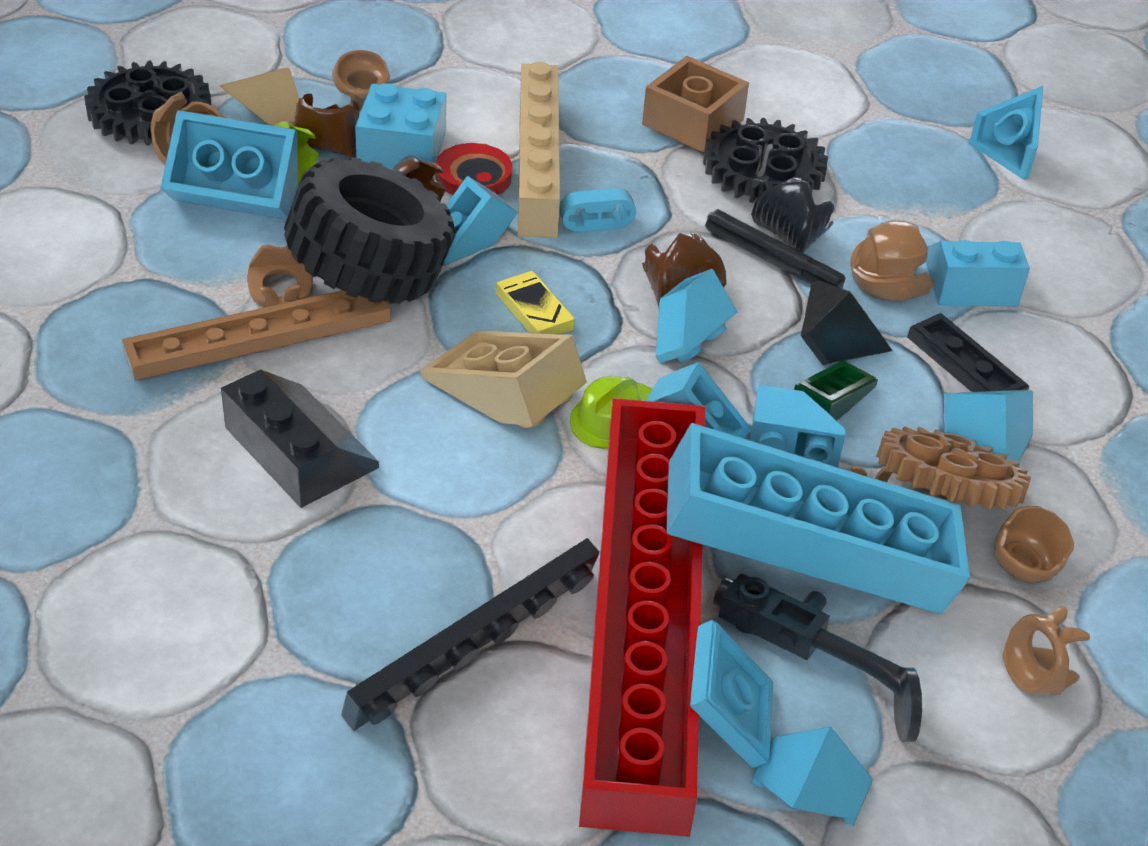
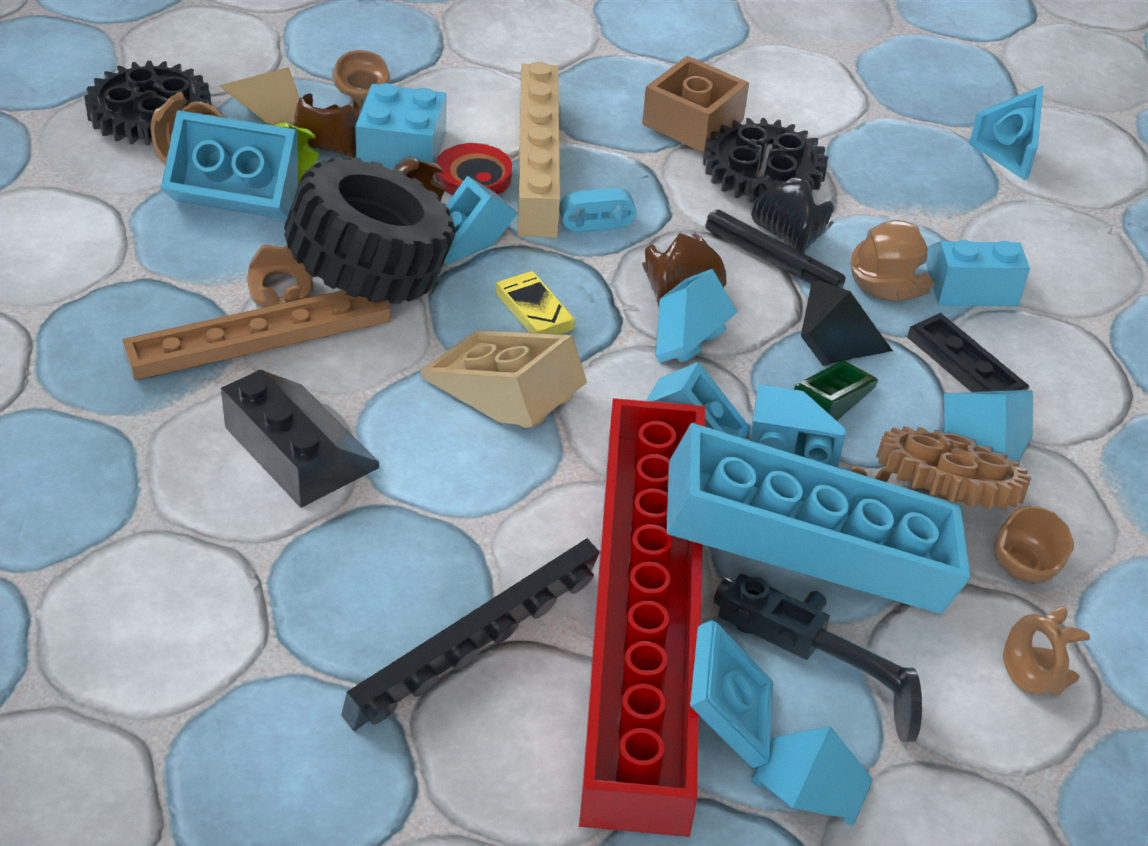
lime piece [569,376,652,449] -> none

